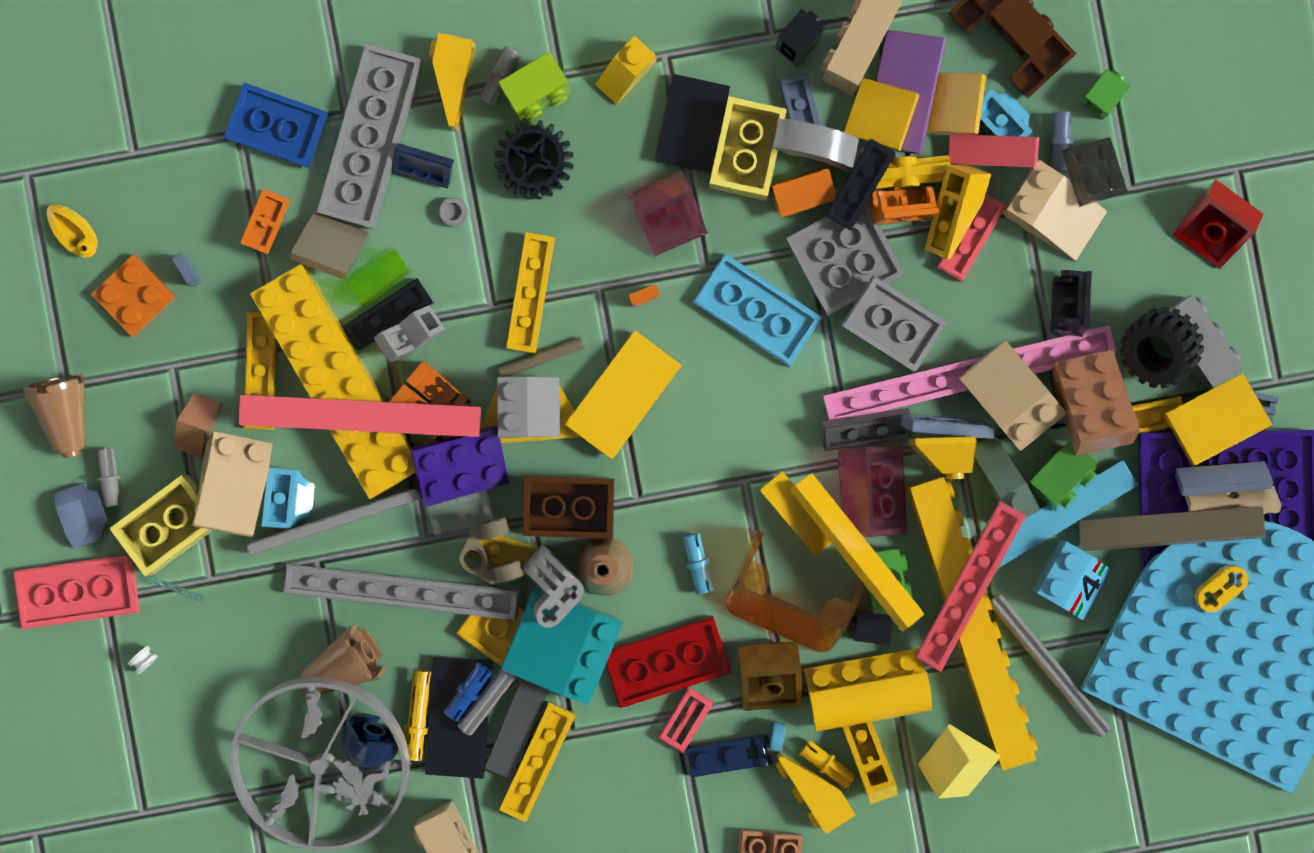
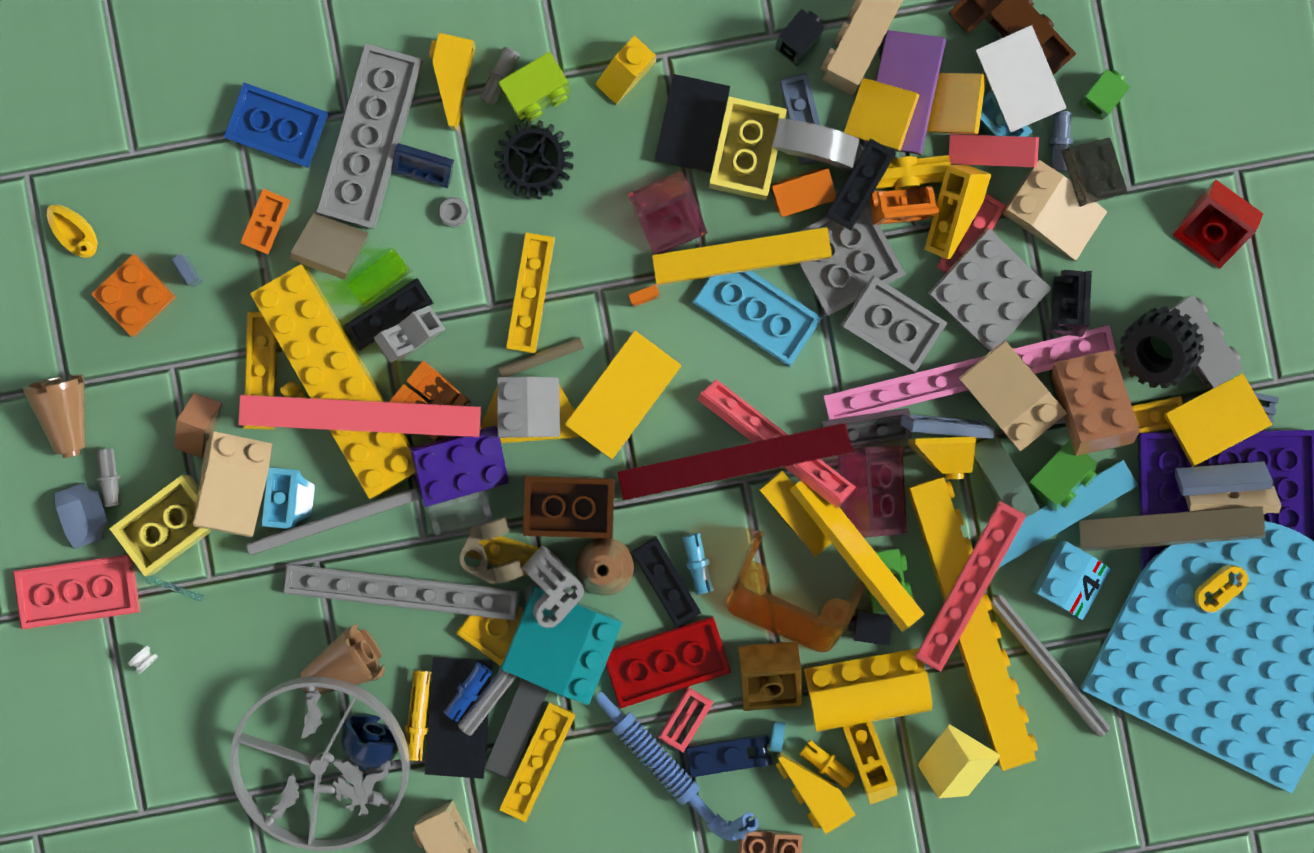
none -> yellow hand [280,381,308,398]
none -> medium blue piece [597,692,759,842]
none -> dark red tile [617,422,853,501]
none -> black tile [631,536,701,628]
none -> yellow tile [652,227,832,286]
none -> coral tile [697,379,855,508]
none -> light grey plate [927,228,1052,352]
none -> white tile [976,25,1067,133]

